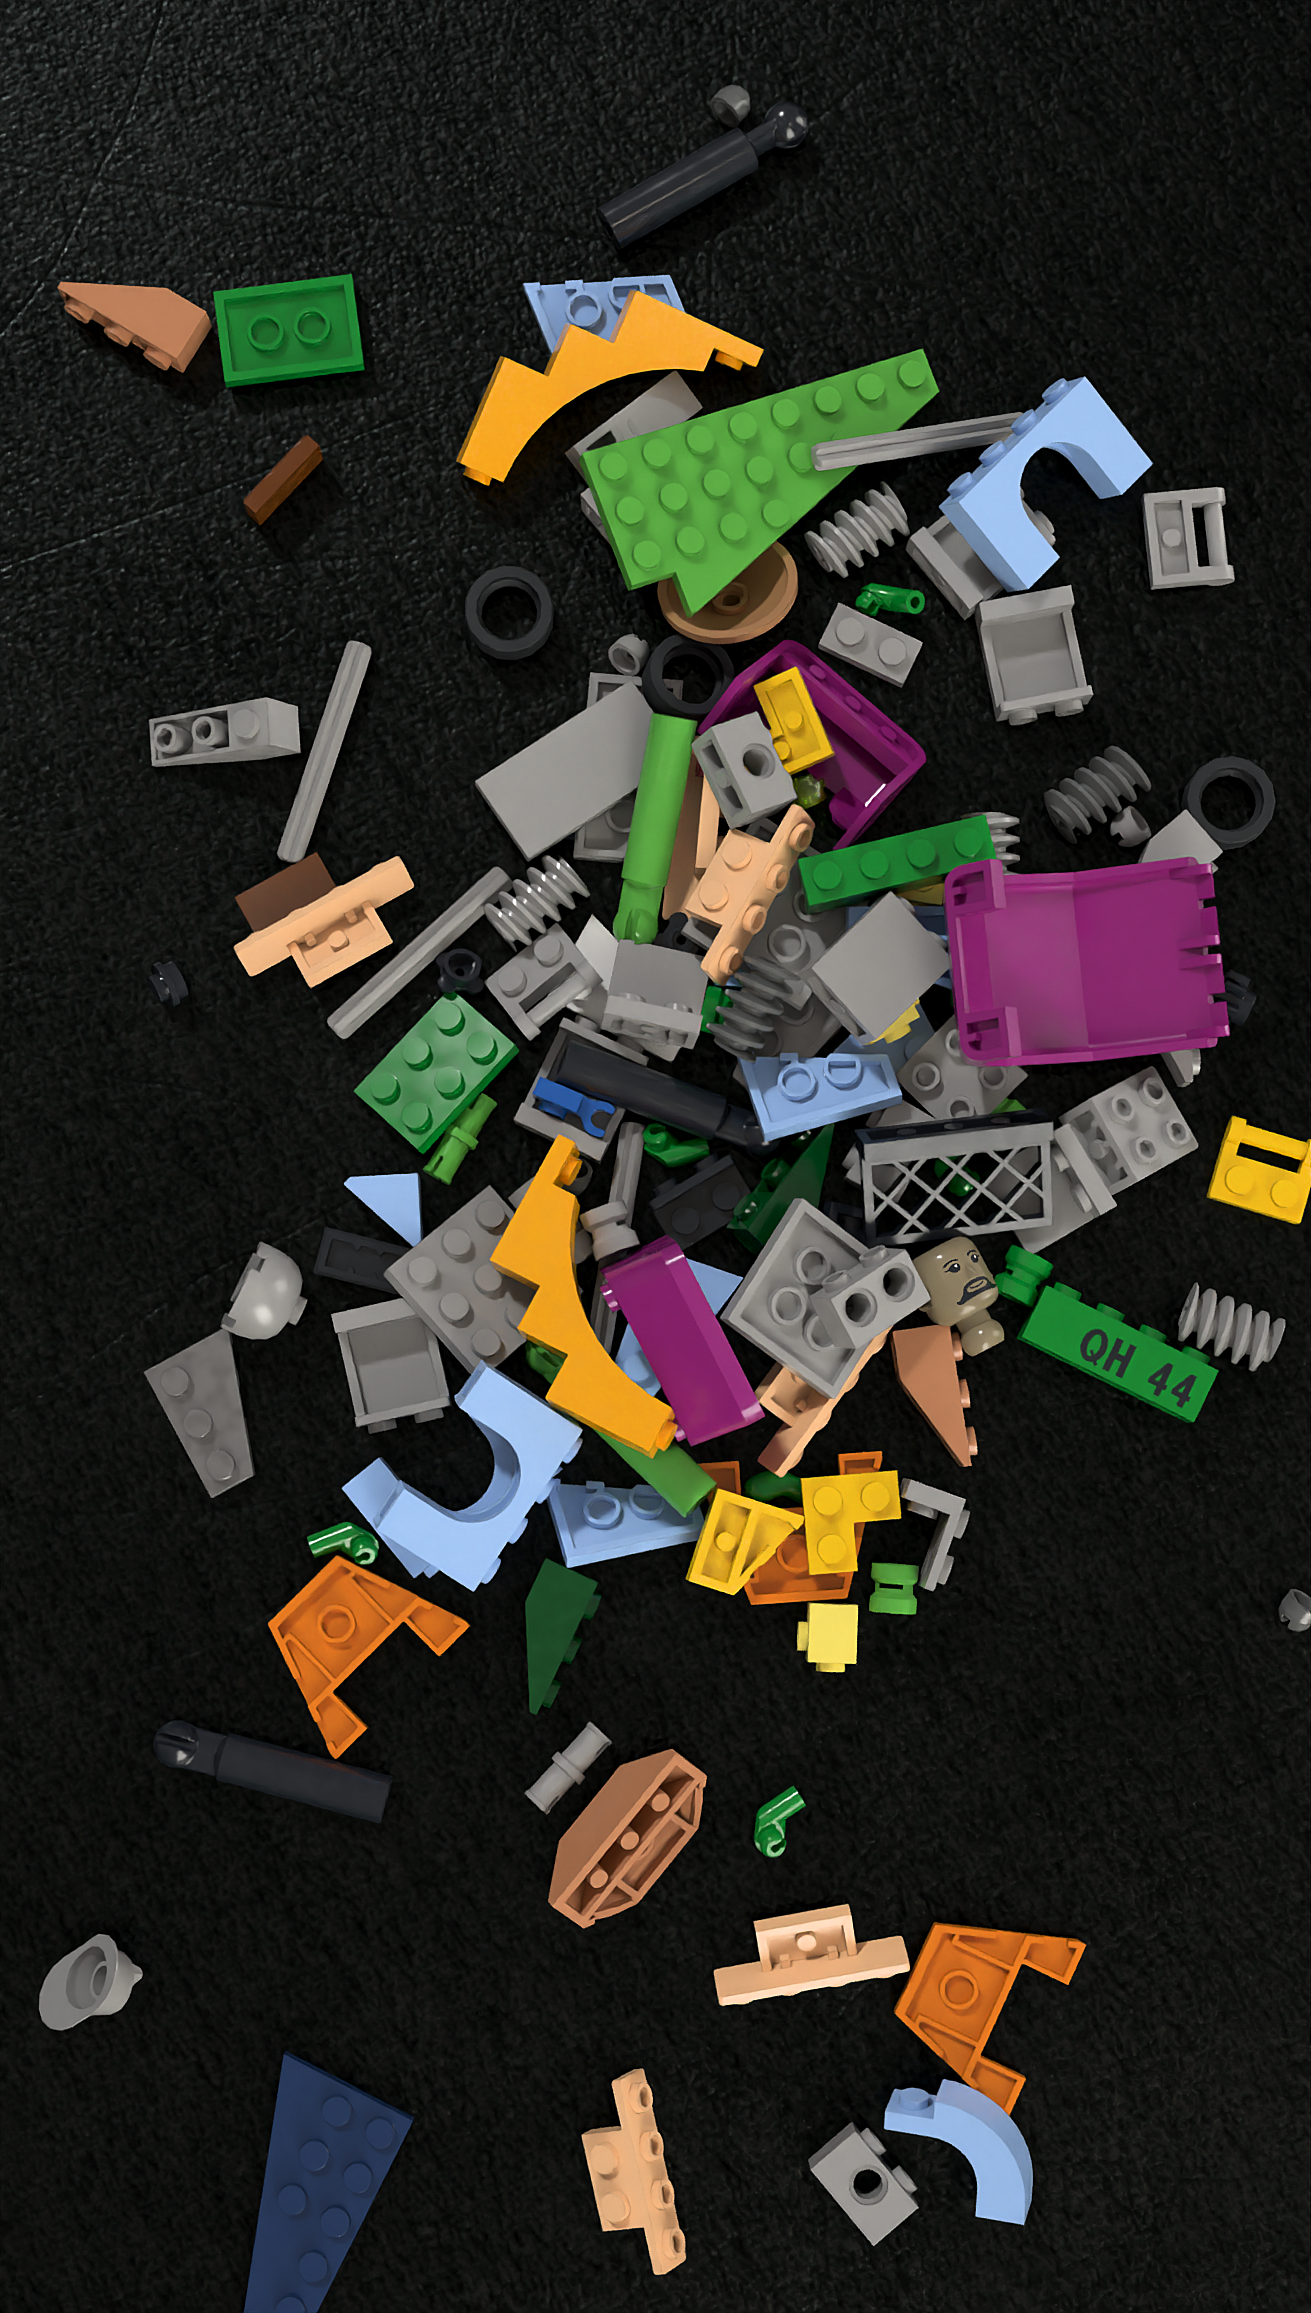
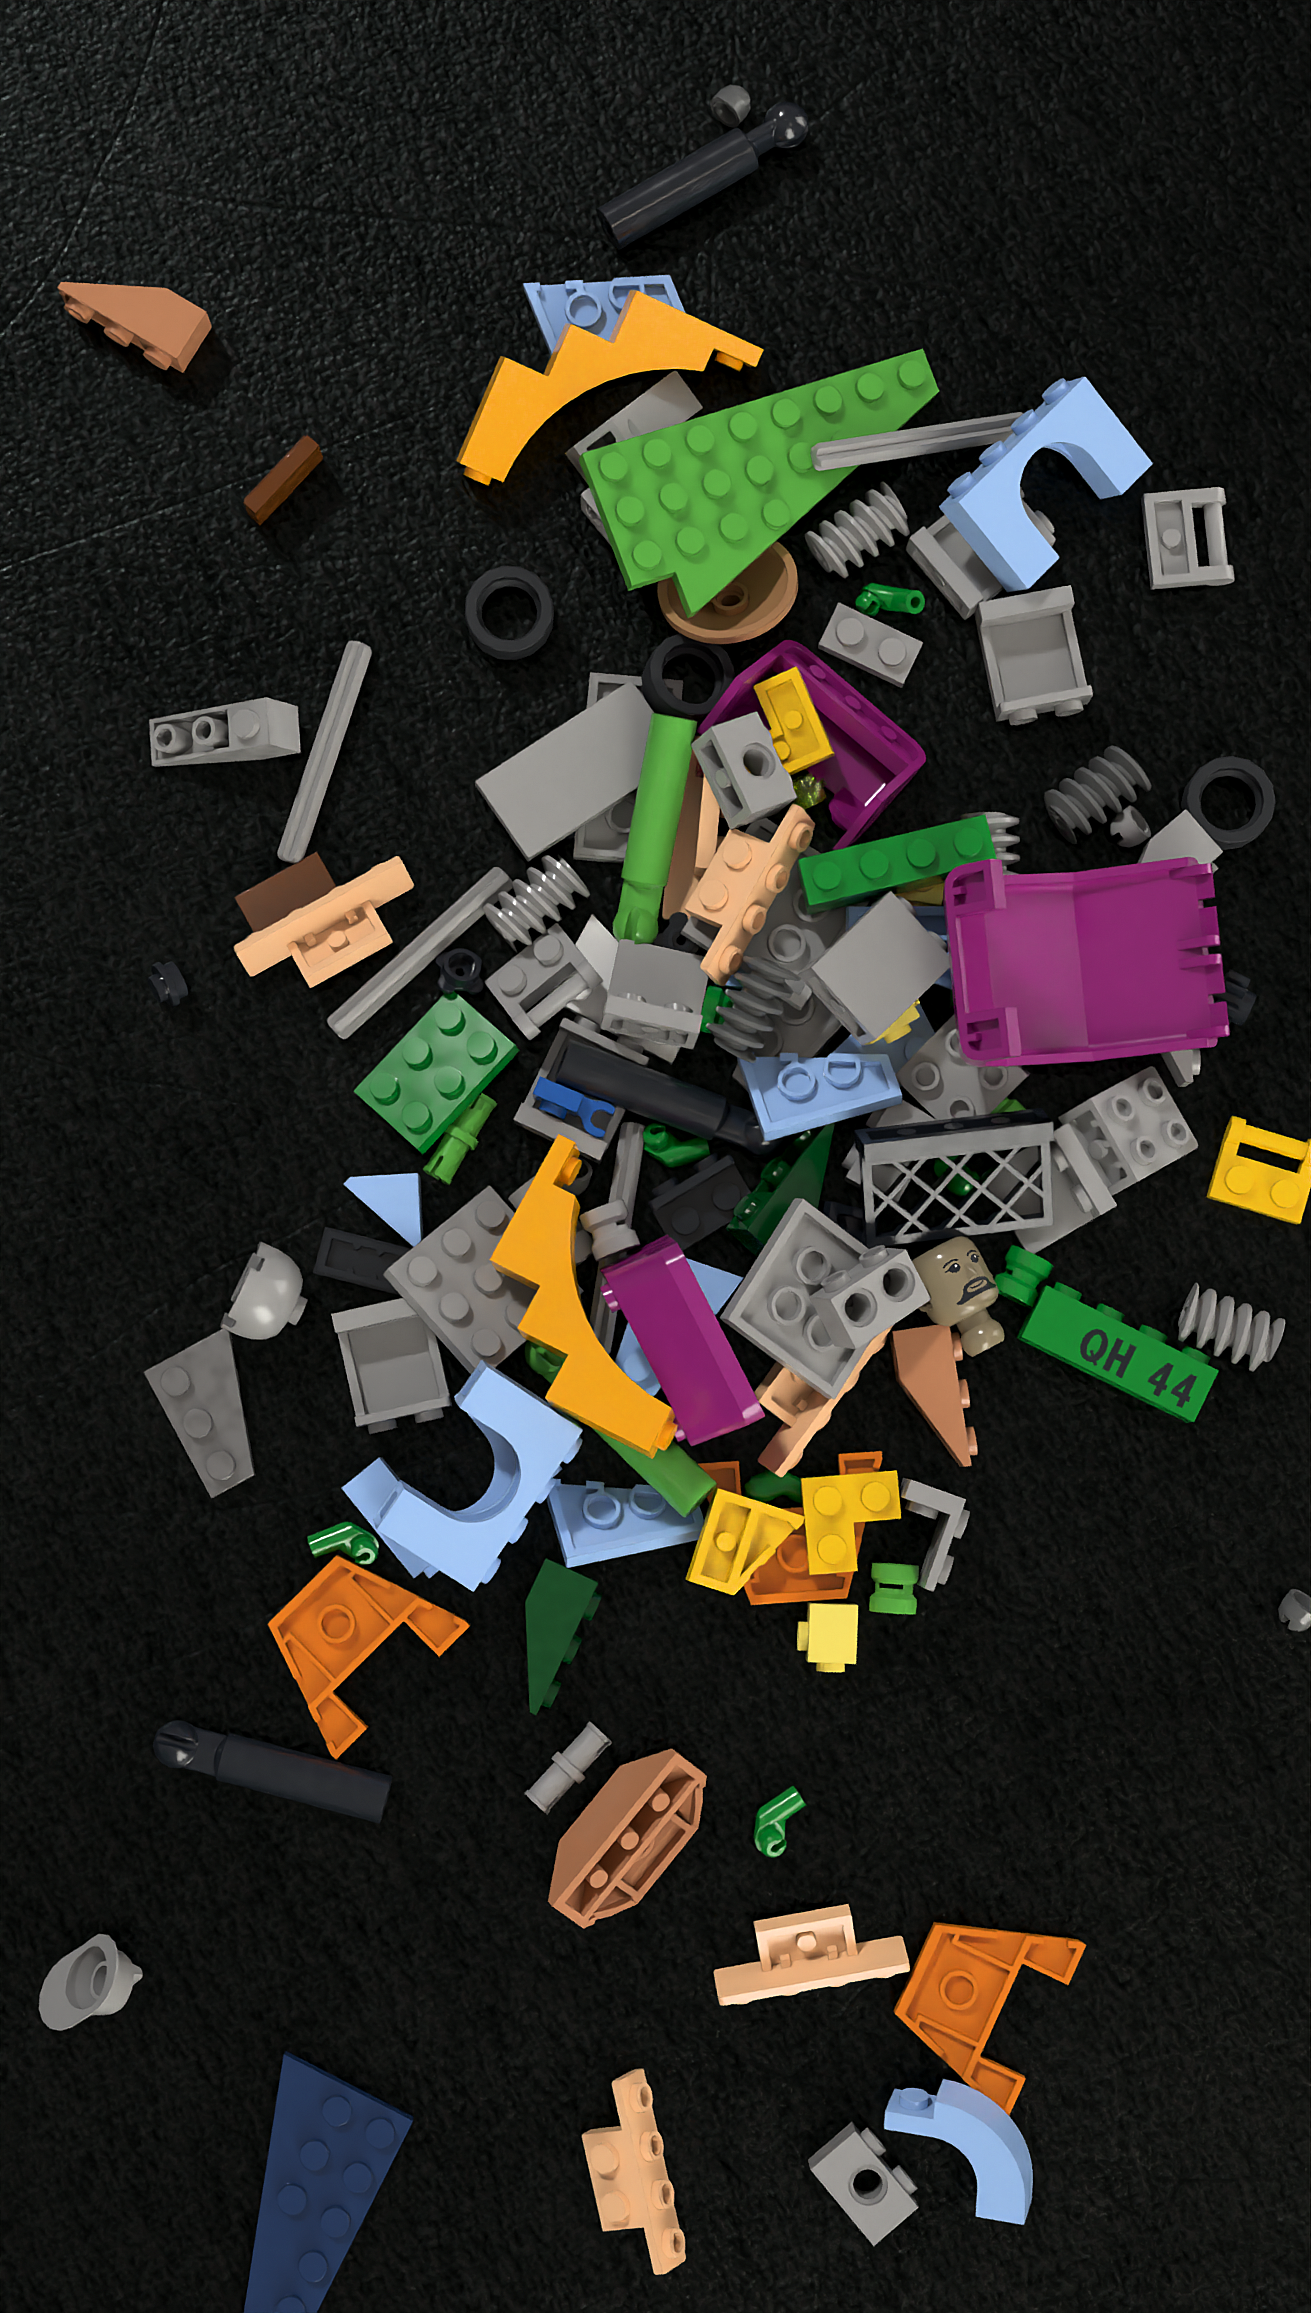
green plate [213,274,365,388] -> none
light grey hinge [608,634,650,676] -> none

